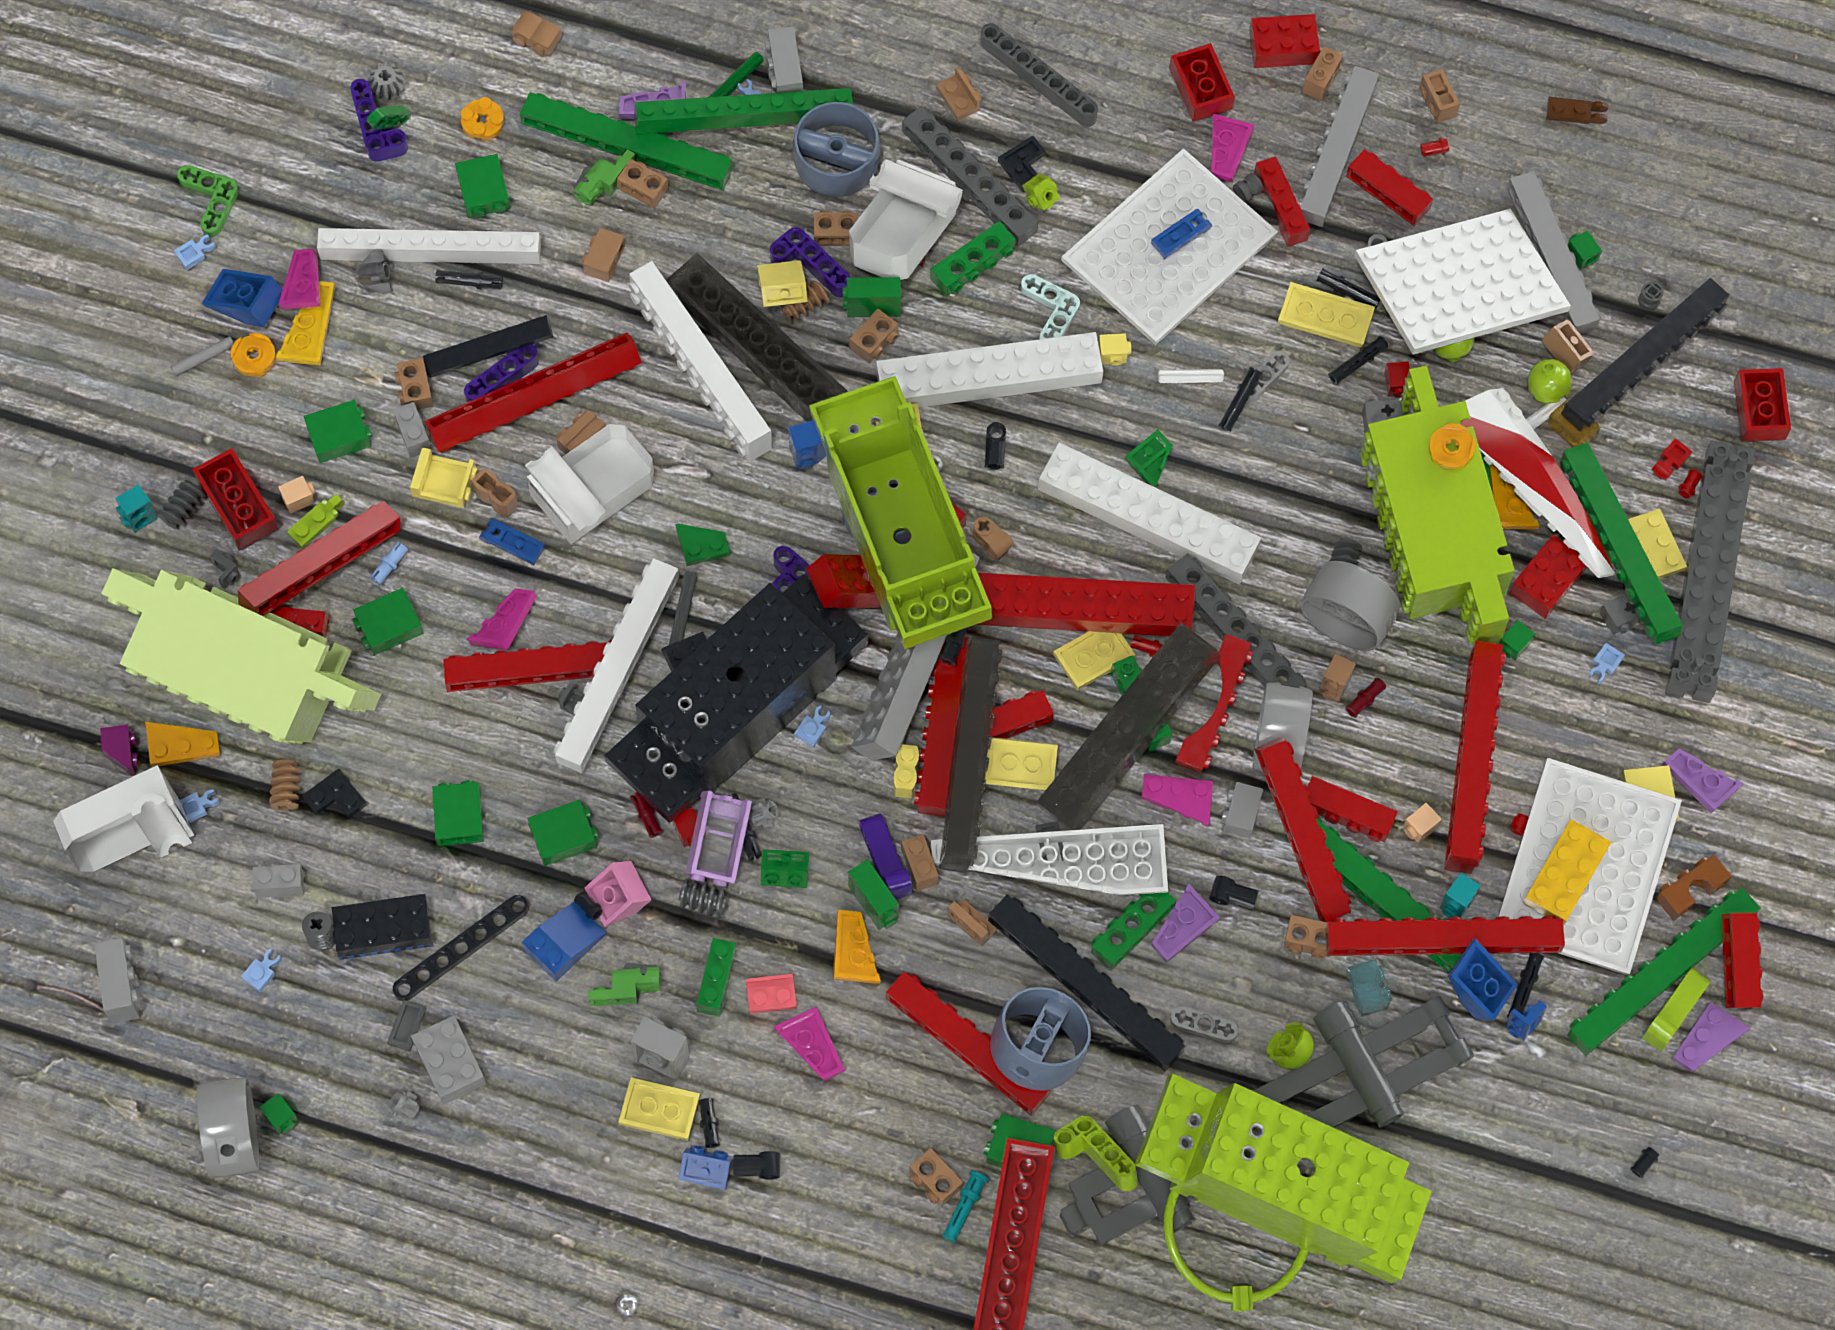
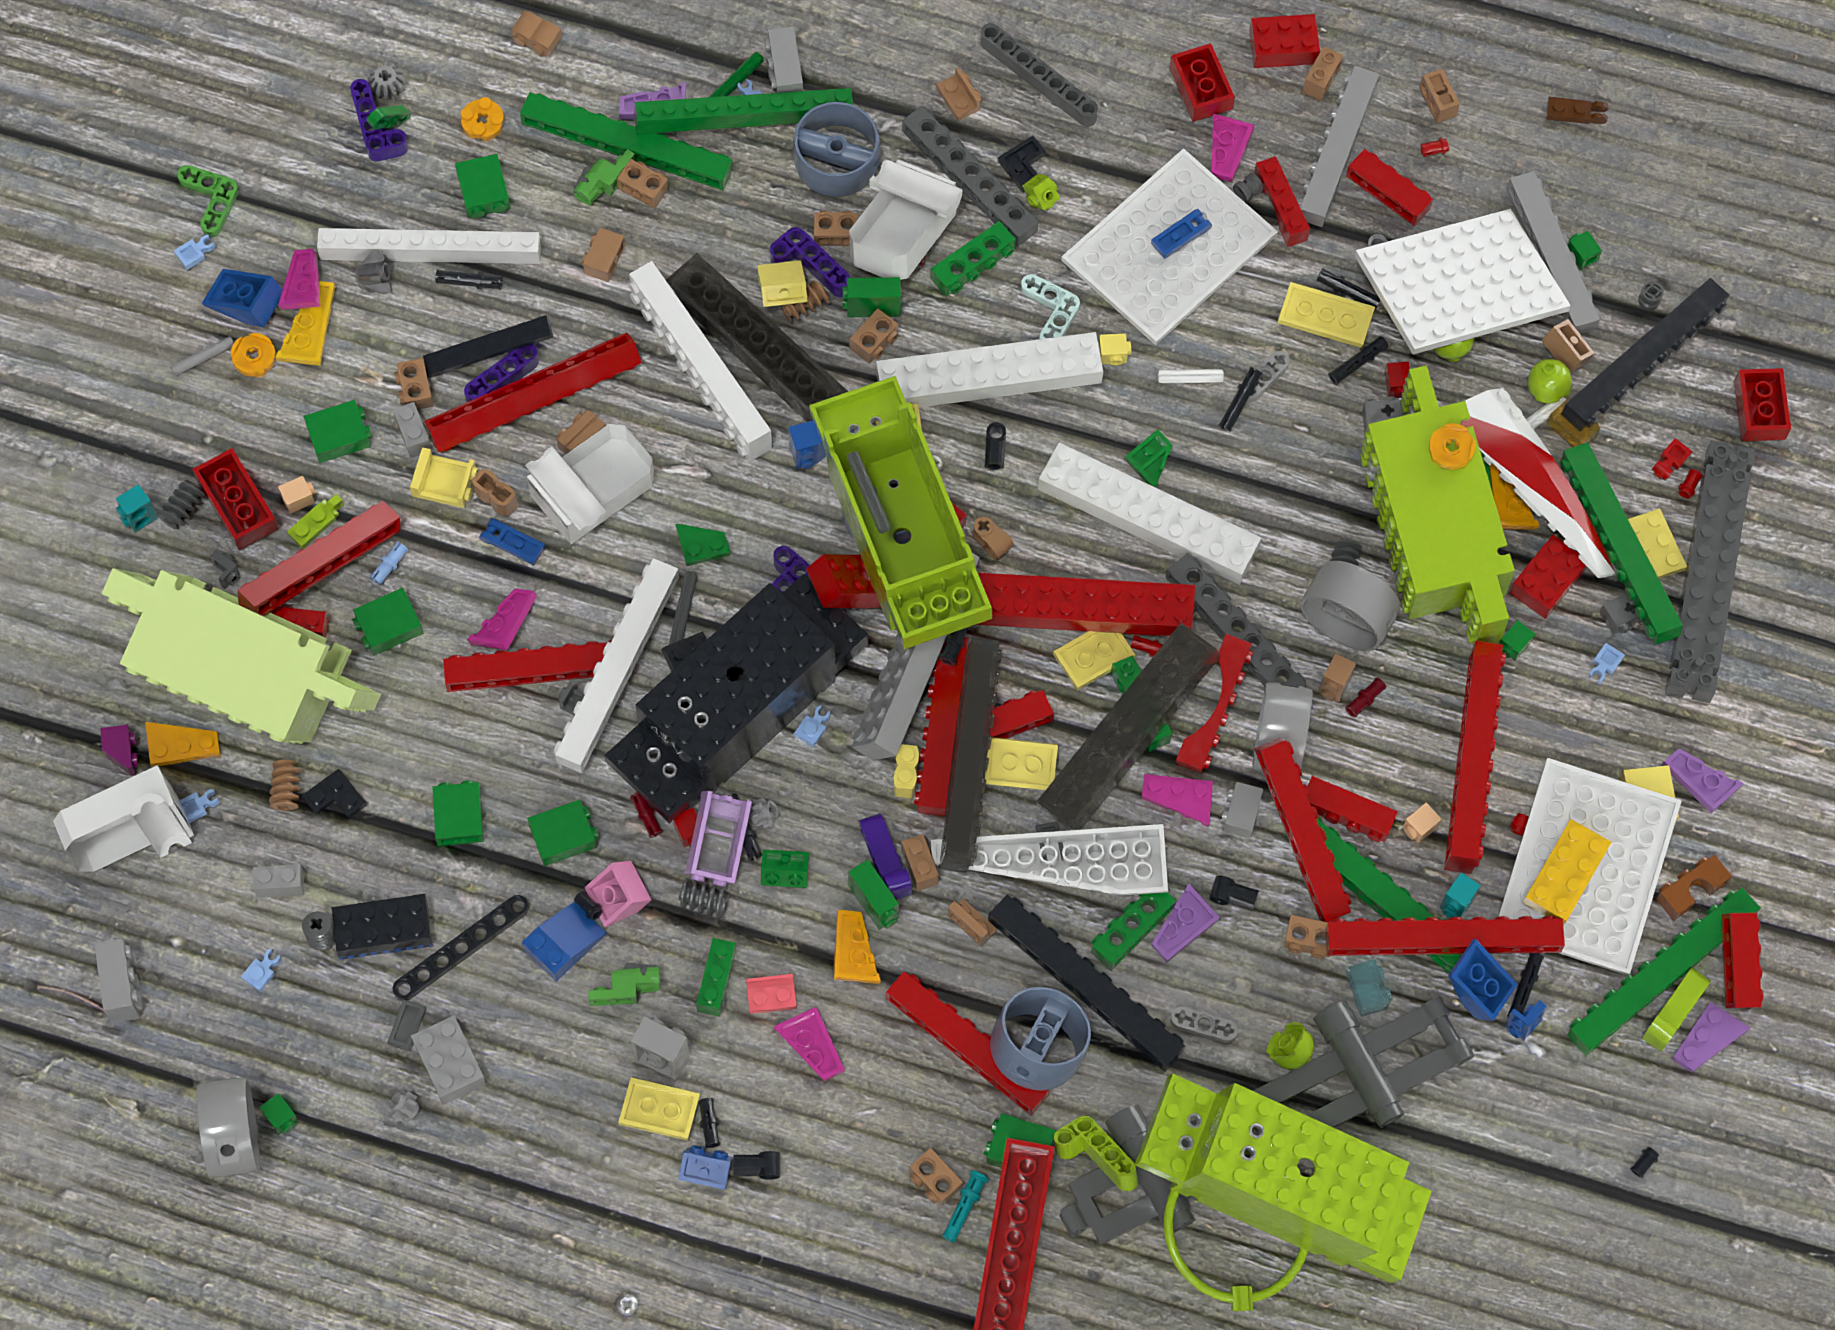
none -> dark grey axle [847,451,890,534]

